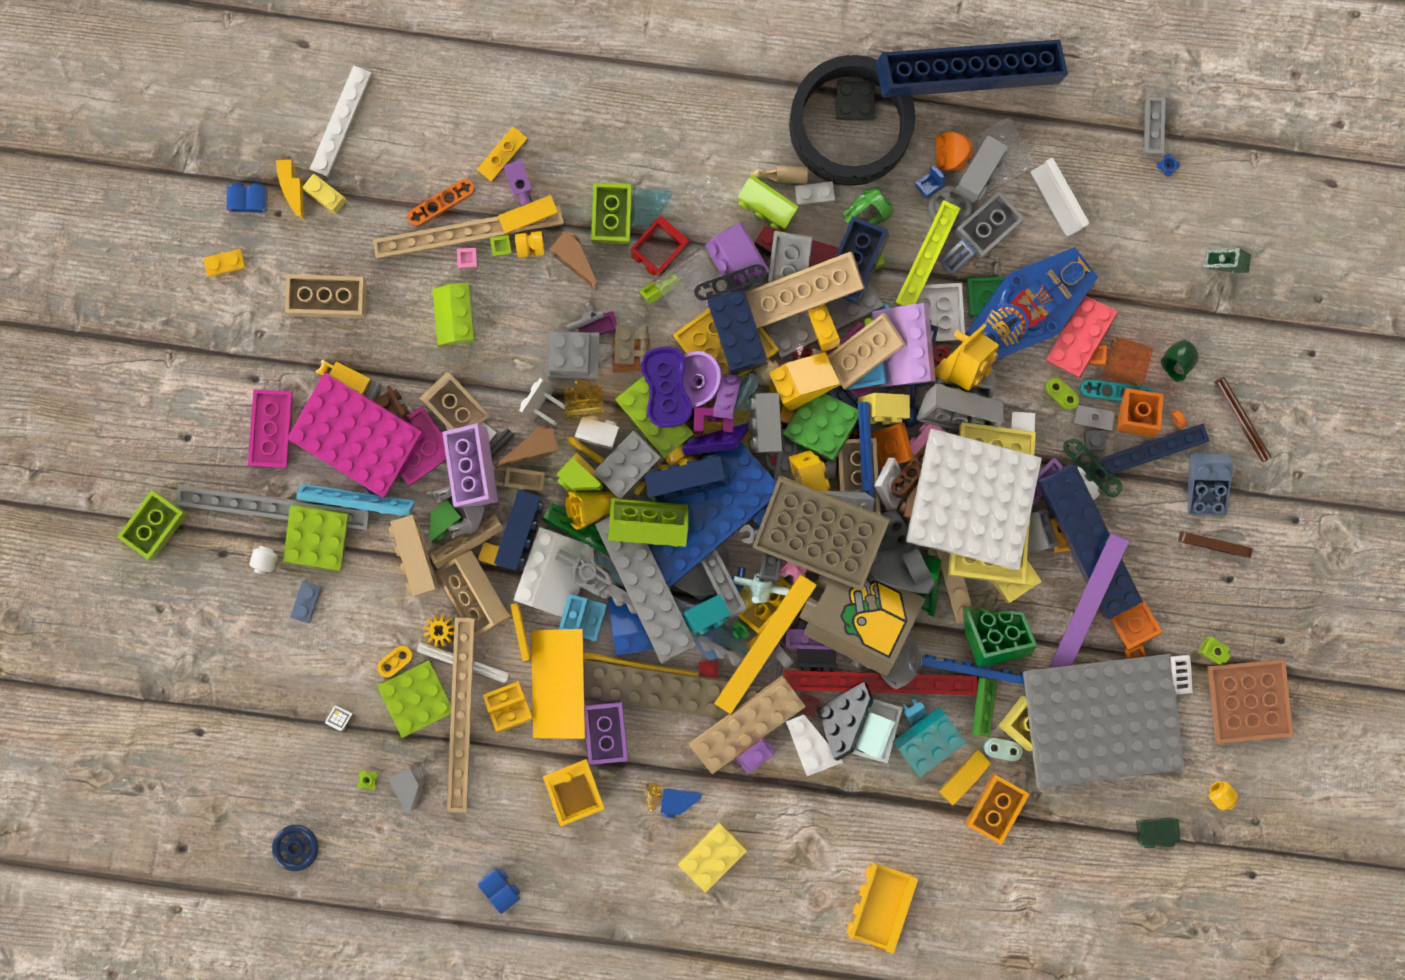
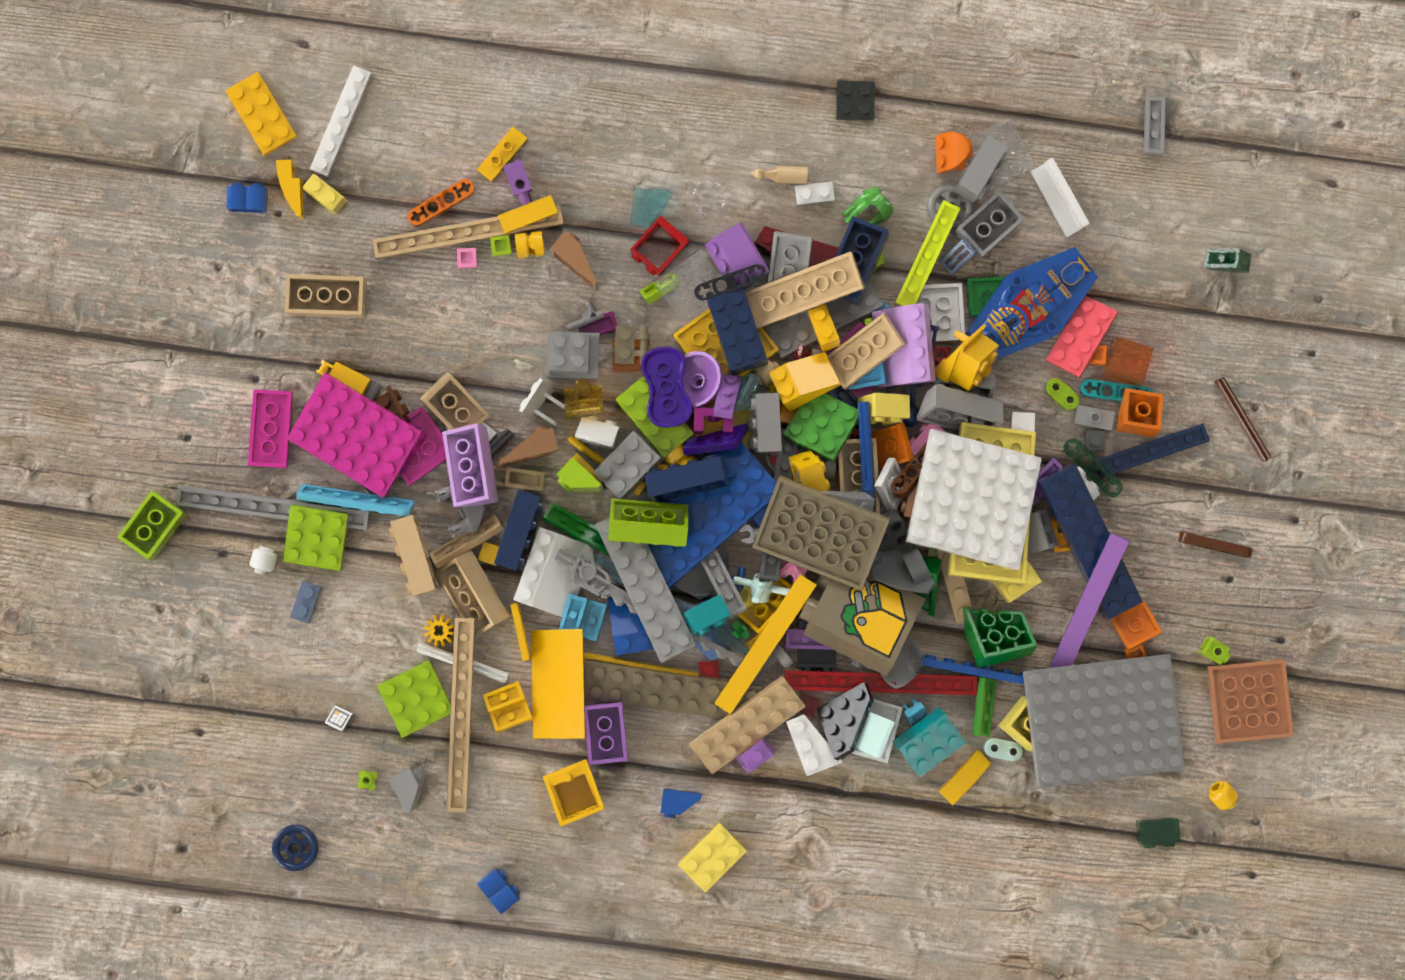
yellow plate [203,249,246,277] -> none
yellow plate [377,646,413,677] -> none
bright green slope [429,499,463,543] -> none
lime slope [432,282,476,346] -> none
yellow cone [565,491,619,529] -> none
lime brick [591,183,632,245] -> none
clear yellow plate [645,783,663,811] -> none
lime slope [737,174,799,232] -> none
black tyre [789,55,916,186] -> none
yellow panel [846,862,918,954] -> none
dark blue brick [876,39,1068,98] -> none
blue bracket [915,165,945,199] -> none
light orange brick [964,773,1030,845] -> none
blue plate [1157,154,1180,177] -> none
dark green piece [1161,340,1199,382] -> none
white slope [1169,655,1193,695] -> none
orange tile [1170,410,1187,429] -> none
sand blue slope [1188,453,1234,516] -> none
none -> yellow plate [225,72,297,156]

